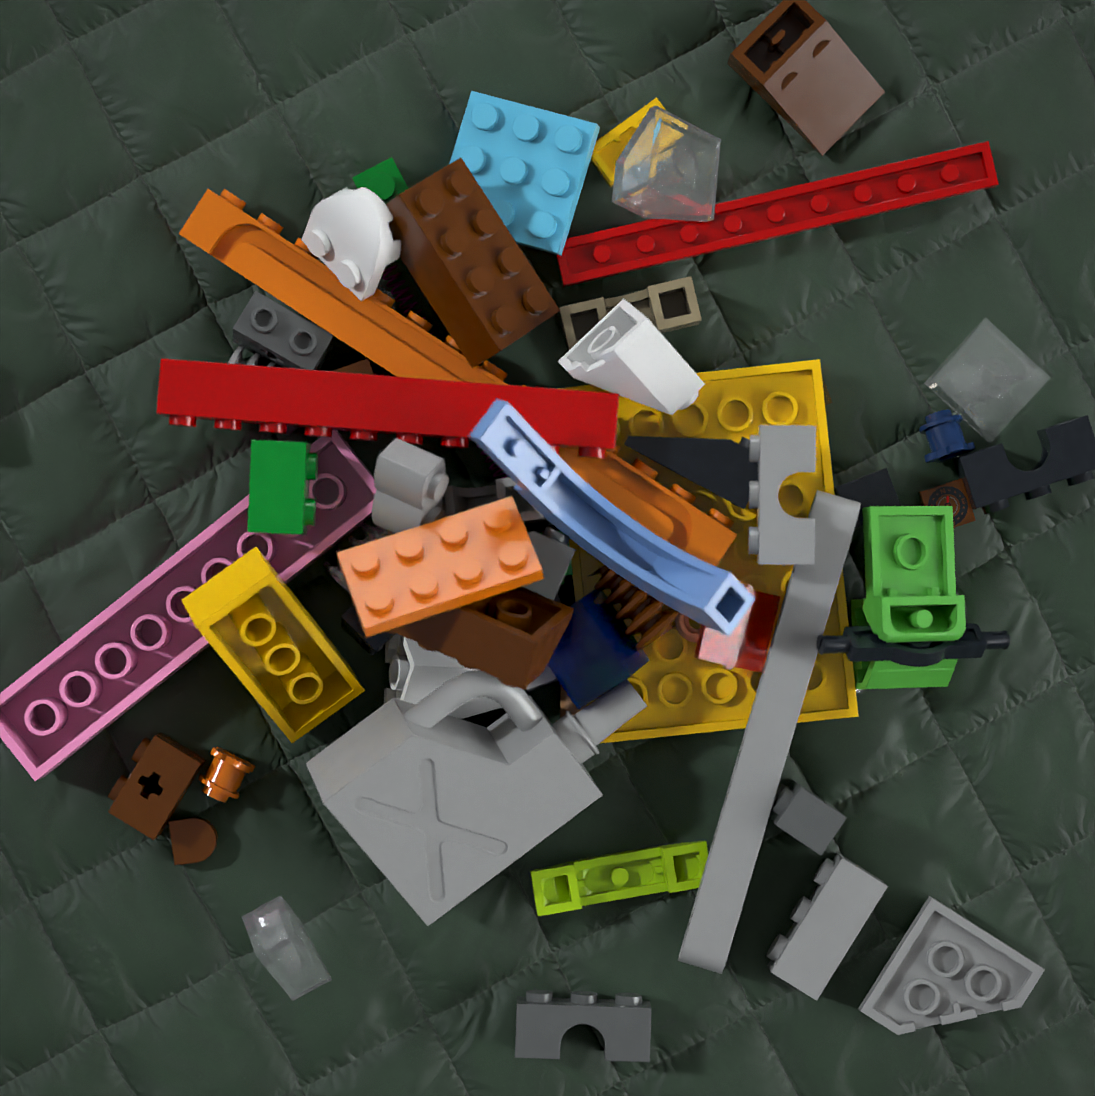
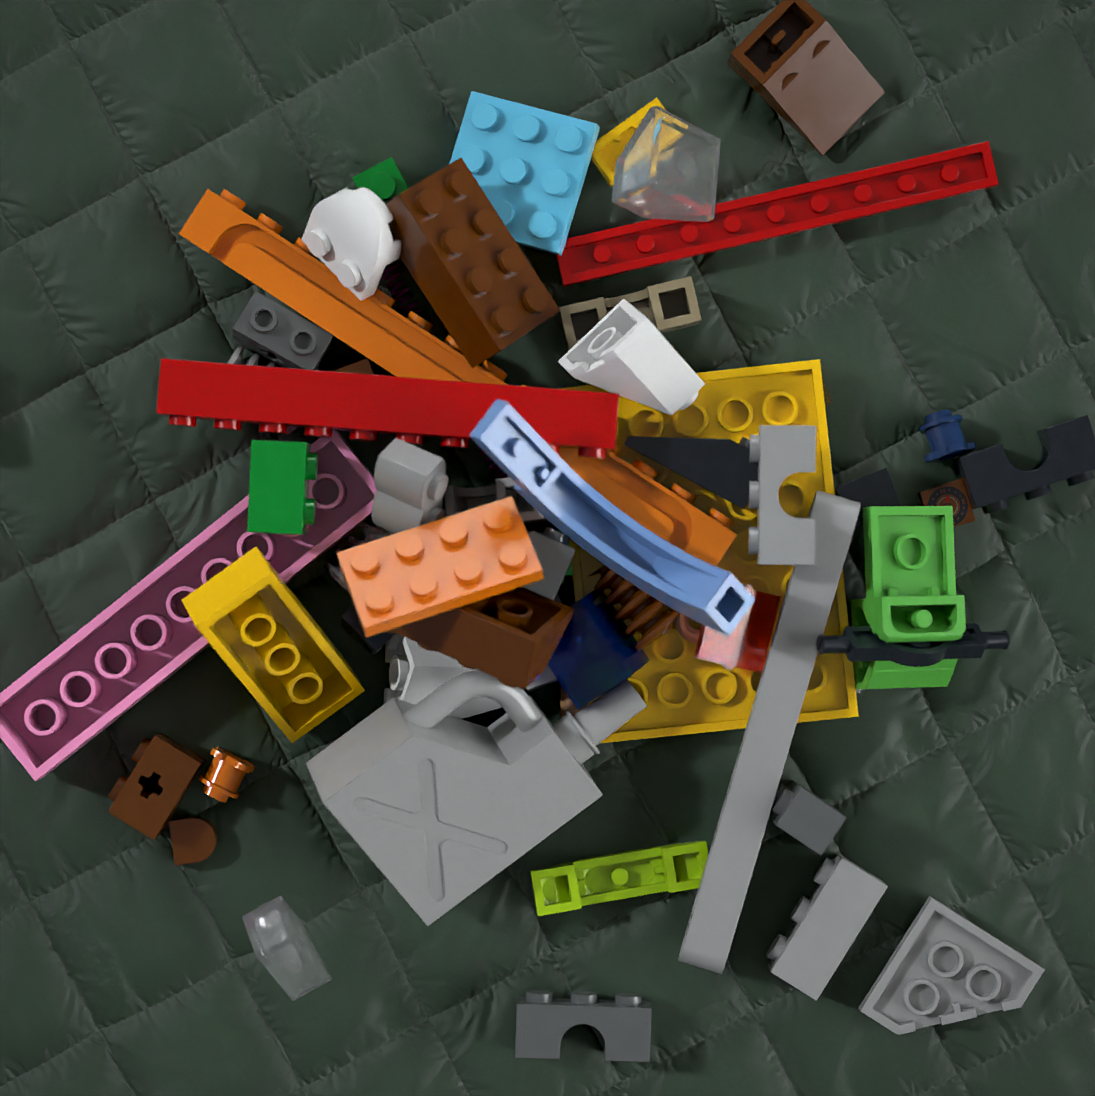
clear slope [924,317,1051,443] -> none

